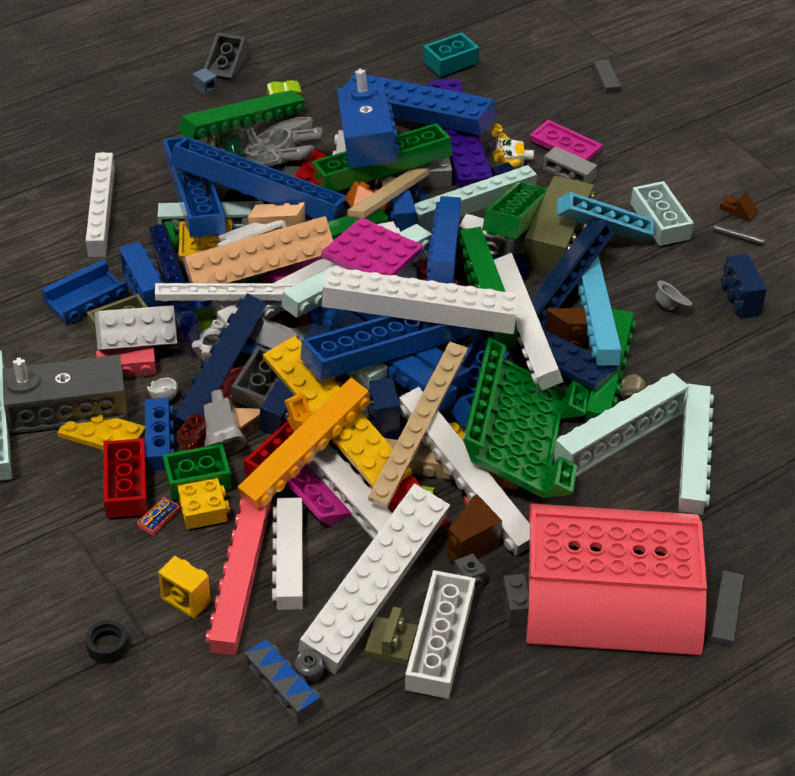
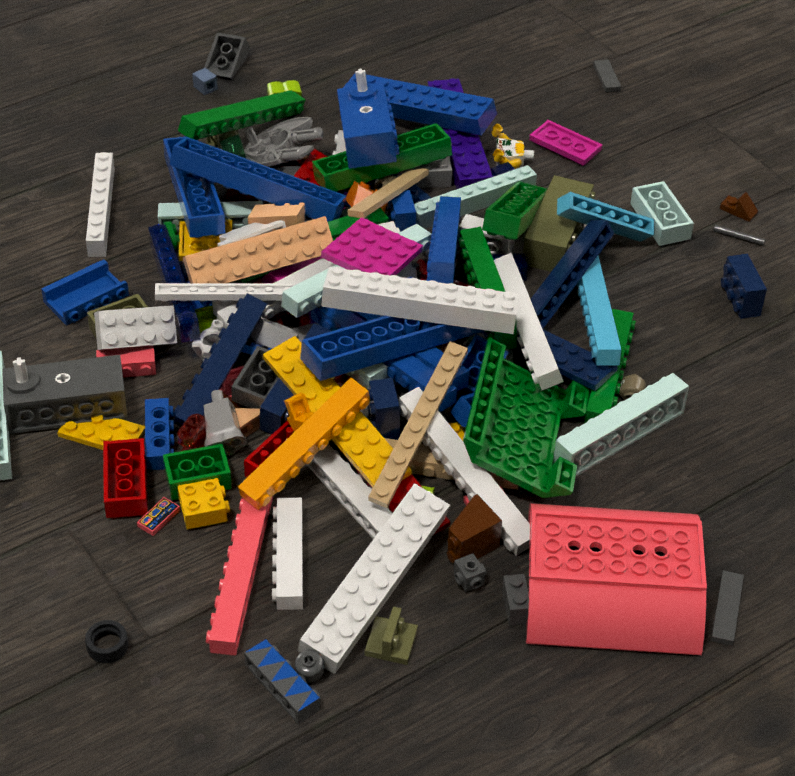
blue brick [119,242,168,307] -> none
white hair [147,377,178,401] -> none
yellow brick [158,556,211,619] -> none
dark pink slope [286,464,351,526] -> none
white brick [405,570,475,699] -> none
teal brick [423,32,480,77] -> none
light grey brick [543,146,597,184] -> none
reddish brown slope [545,308,587,349] -> none
light grey piece [655,281,692,310] -> none
light aqua brick [678,384,714,515] -> none

